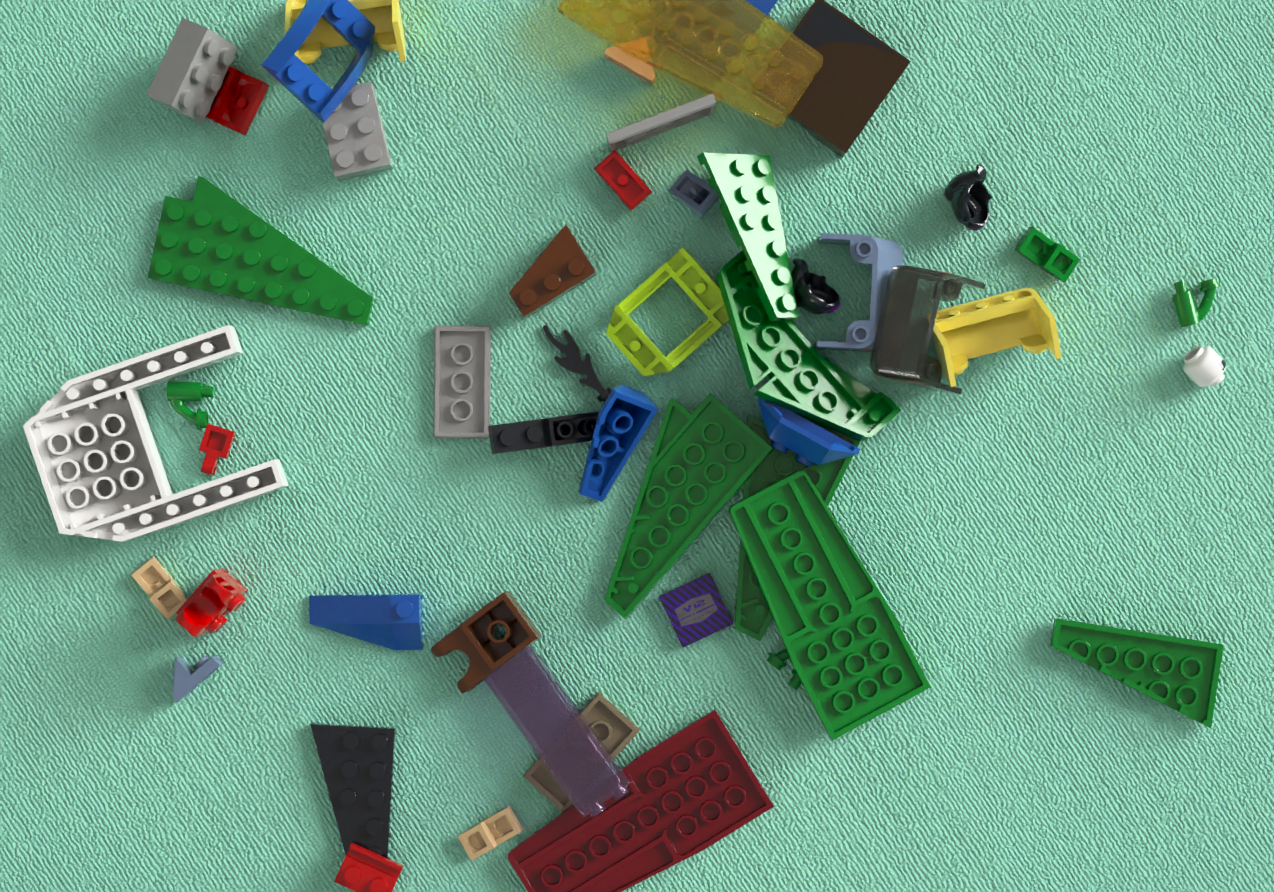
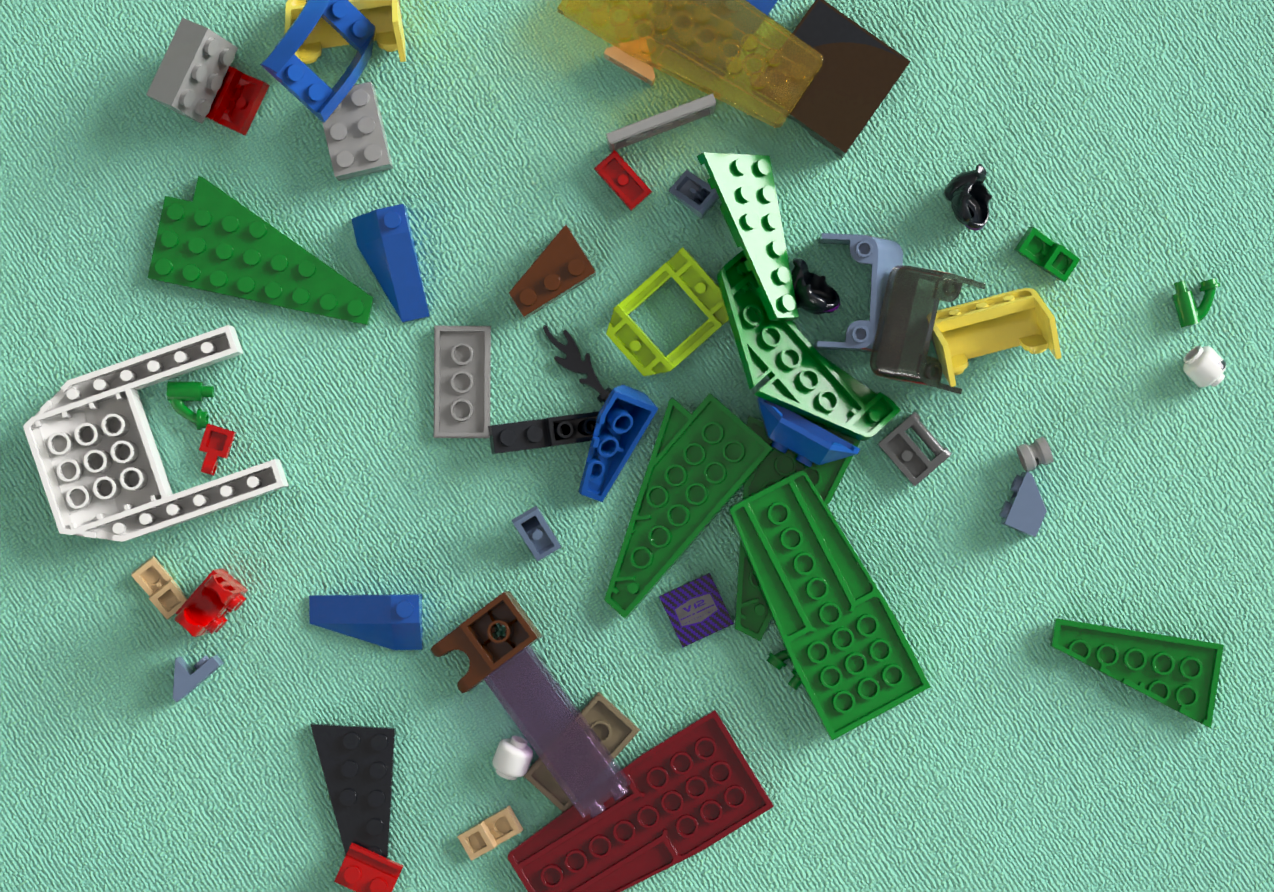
none -> blue wedge [351,204,430,322]
none -> white head [492,736,533,780]
none -> sand blue slope [512,506,561,562]
none -> dark grey plate [877,411,952,486]
none -> sand blue slope [999,472,1047,537]
none -> light grey wheel [1016,436,1054,472]

